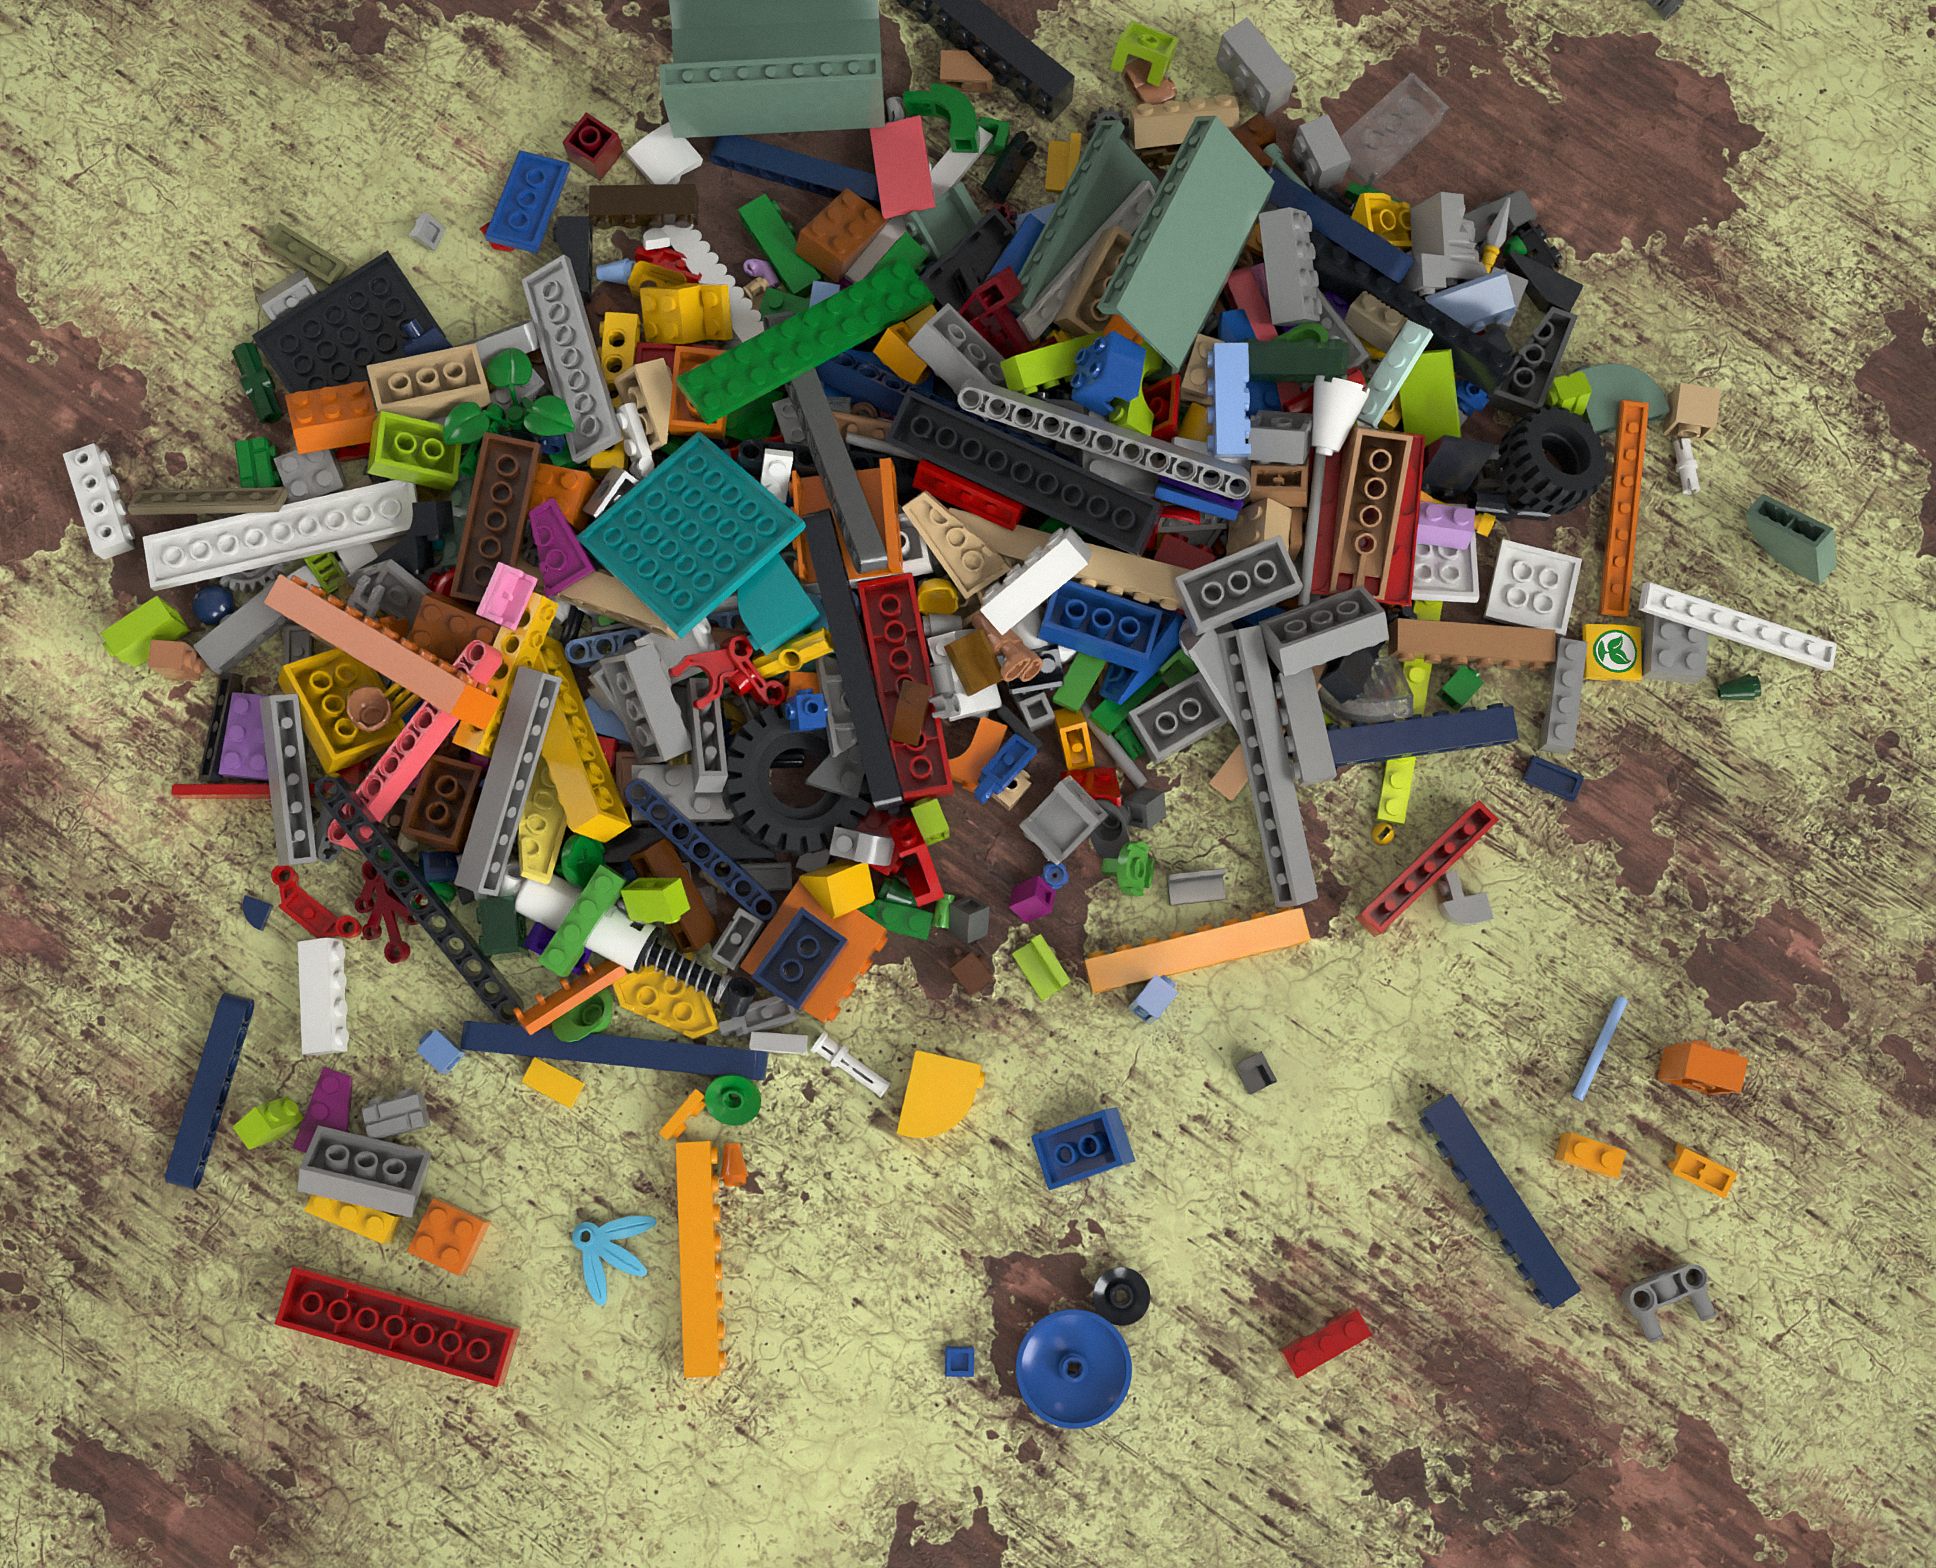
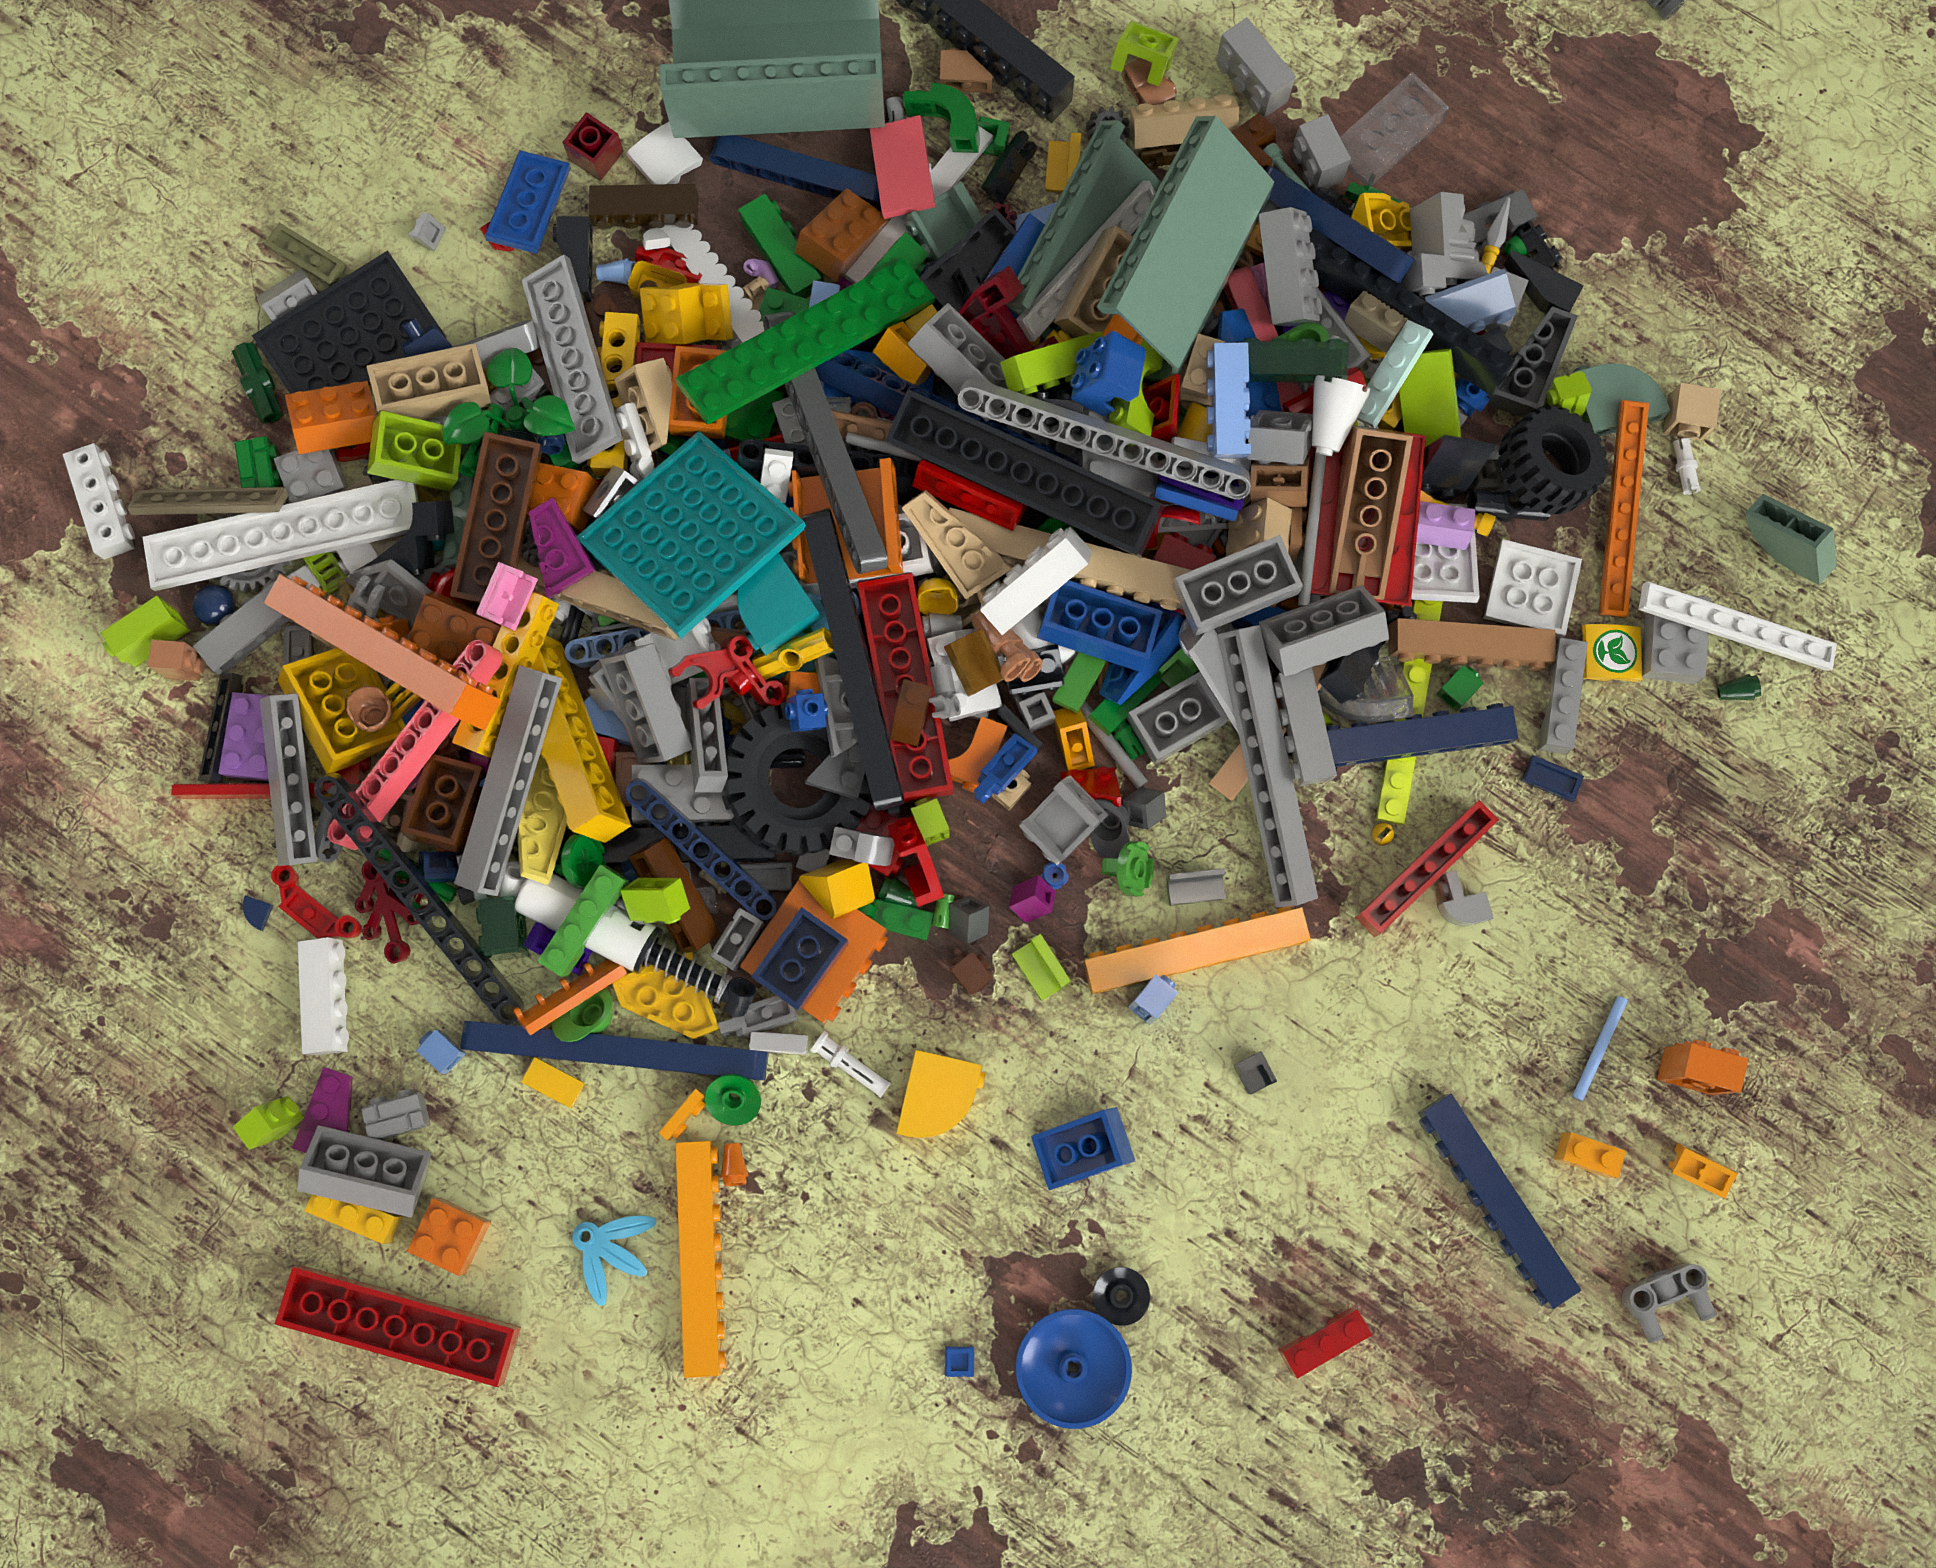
dark blue beam [165,992,255,1190] -> none

